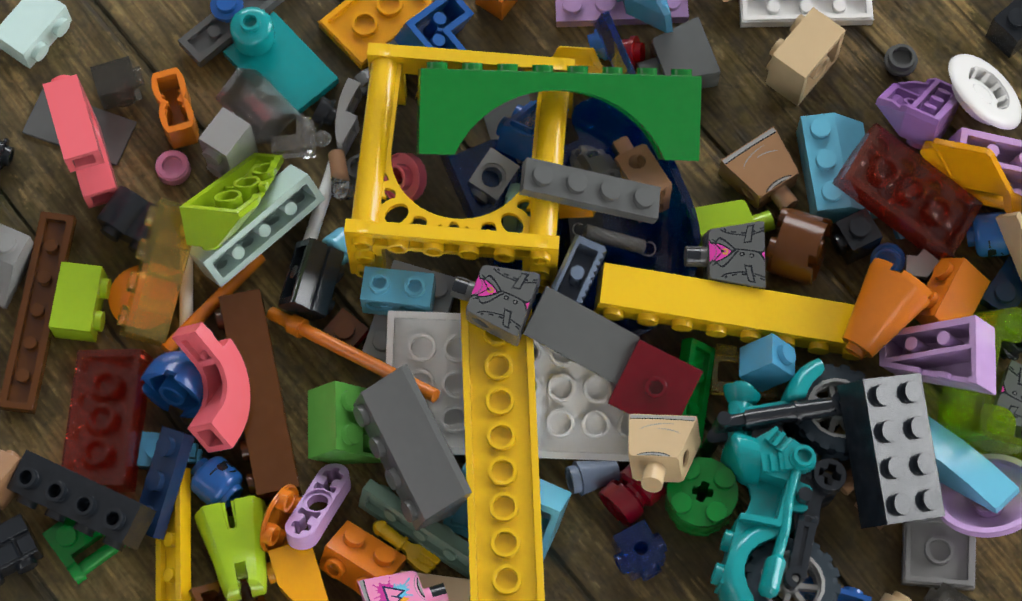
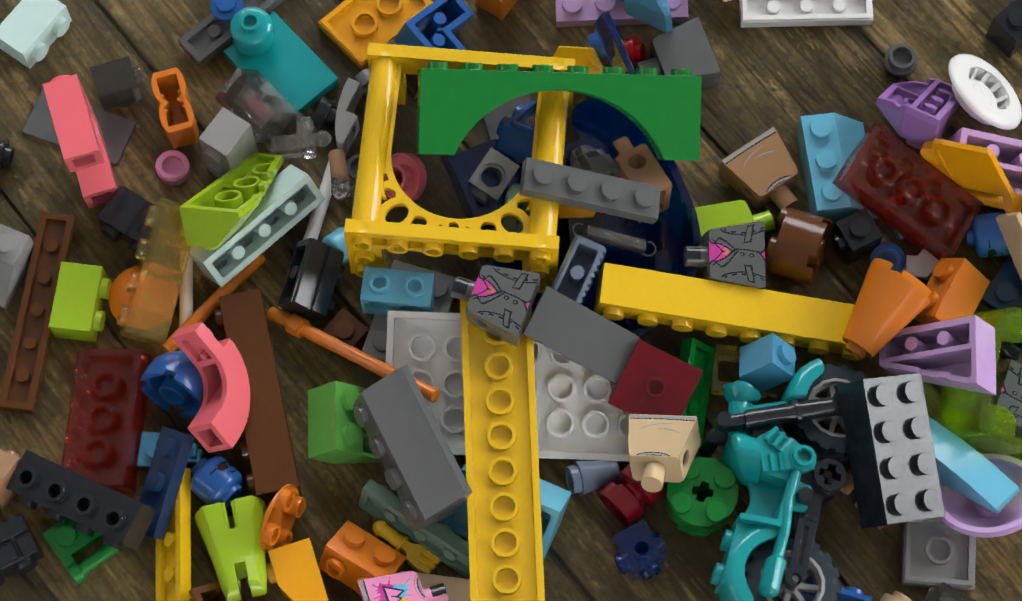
lavender beam [285,463,351,550] -> none
tan brick [766,7,846,106] -> none

